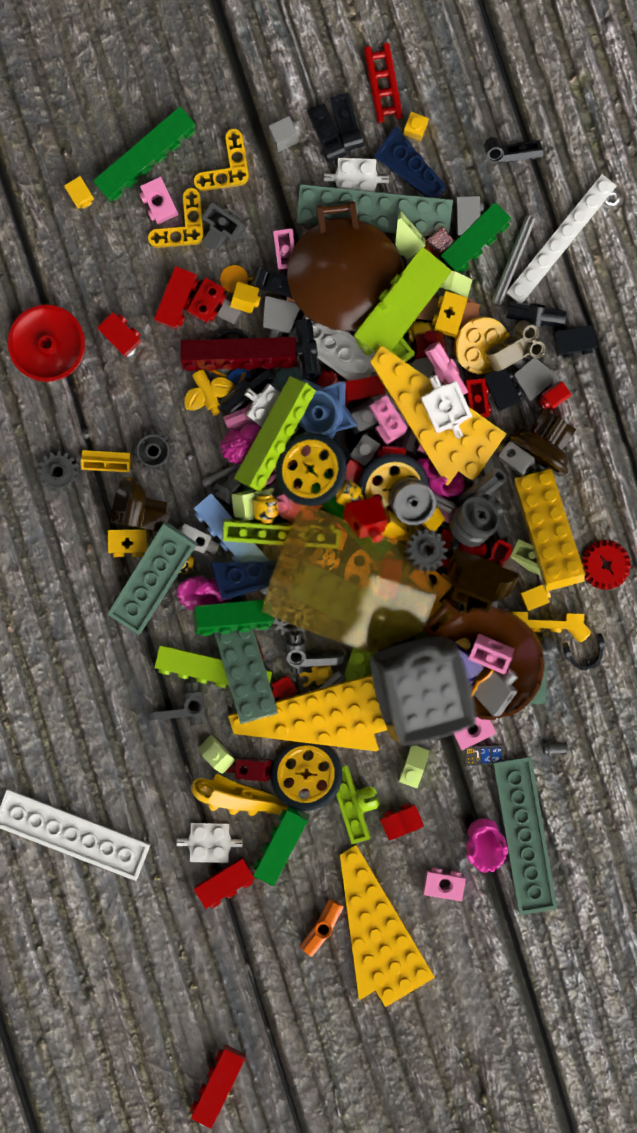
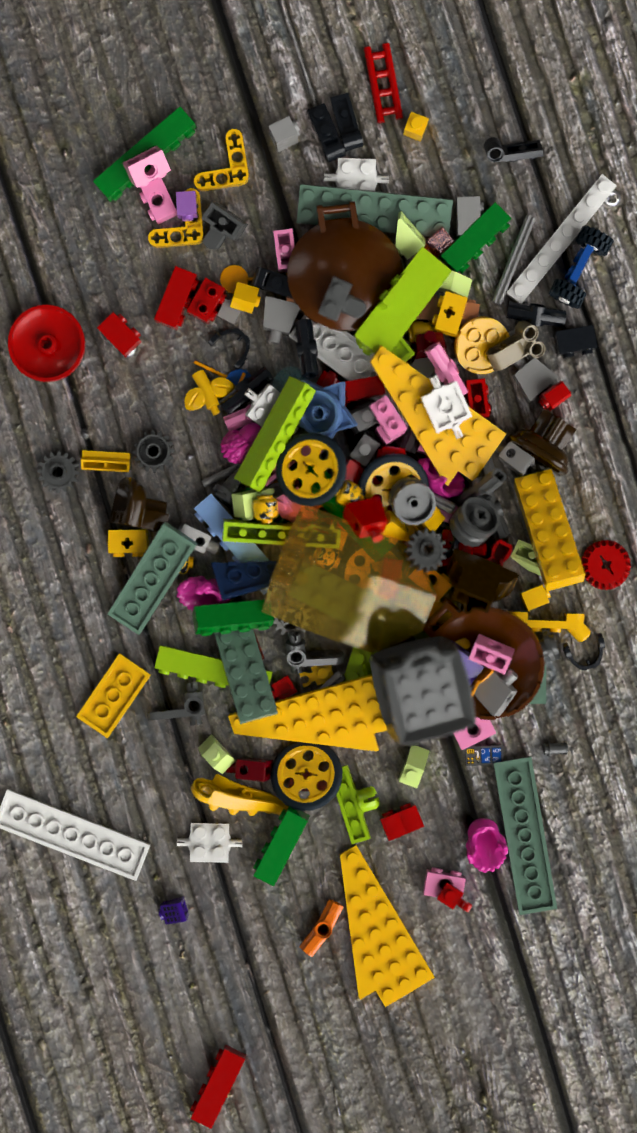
yellow brick [64,176,94,209] -> none
dark red brick [180,337,297,371] -> none
red brick [193,857,255,909] -> none
dark blue wing [373,126,446,198] -> none
black brick [482,368,522,412] -> none
none -> yellow plate [76,653,151,739]
none -> bright pink brick [123,146,171,188]
none -> dark purple slope [158,896,189,924]
none -> medium lavender brick [176,191,198,221]
none -> dark grey brick [318,277,366,321]
none -> red plate [437,882,472,912]
none -> black plate [549,225,614,309]

